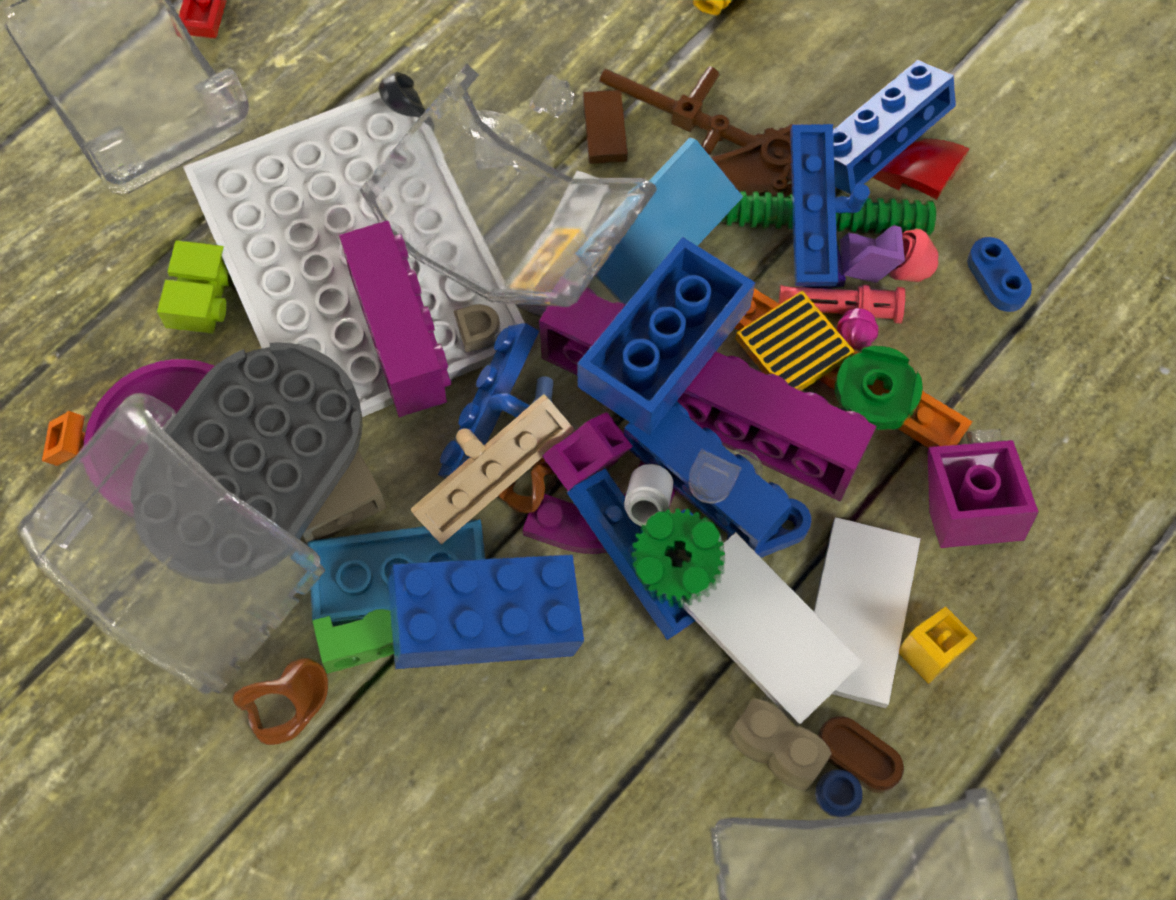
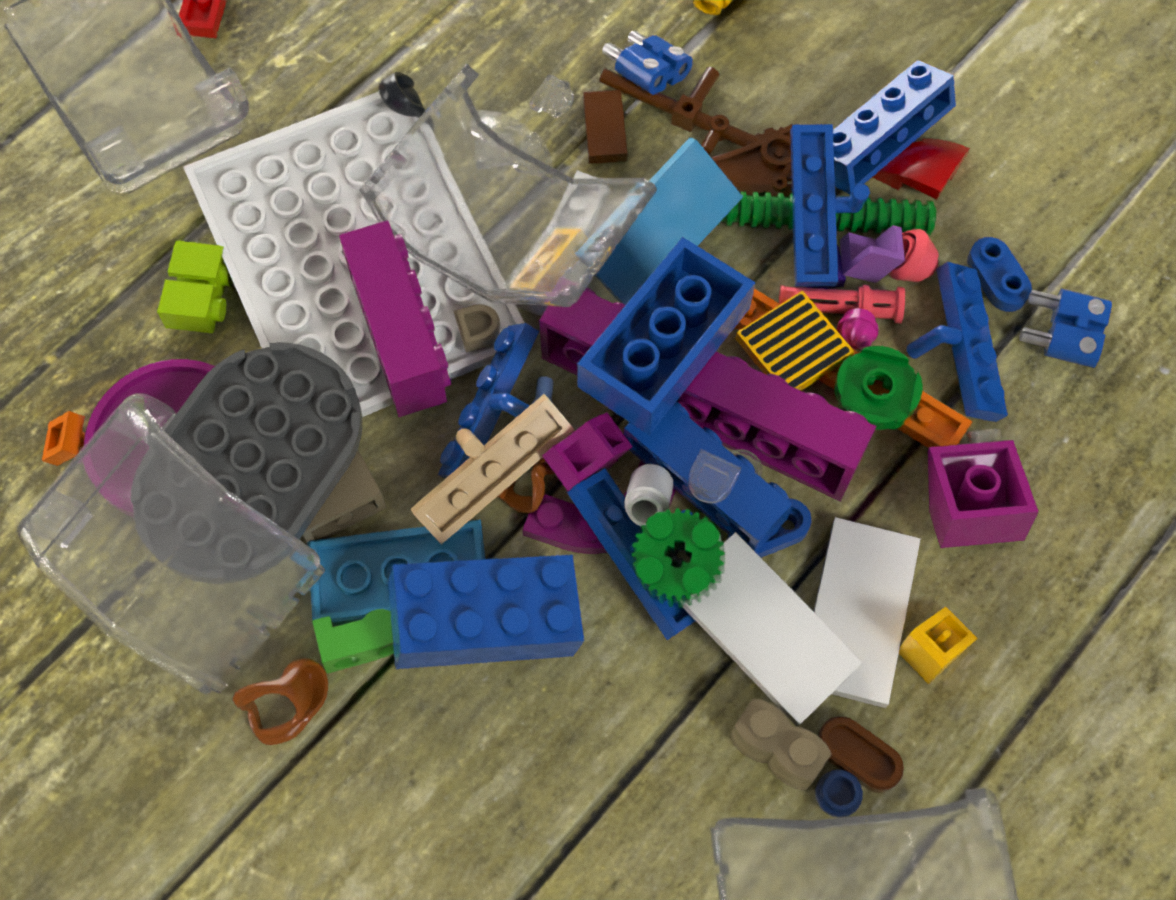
none -> blue piece [602,30,693,95]
none -> blue plate [906,262,1008,422]
none -> blue piece [1019,288,1112,368]

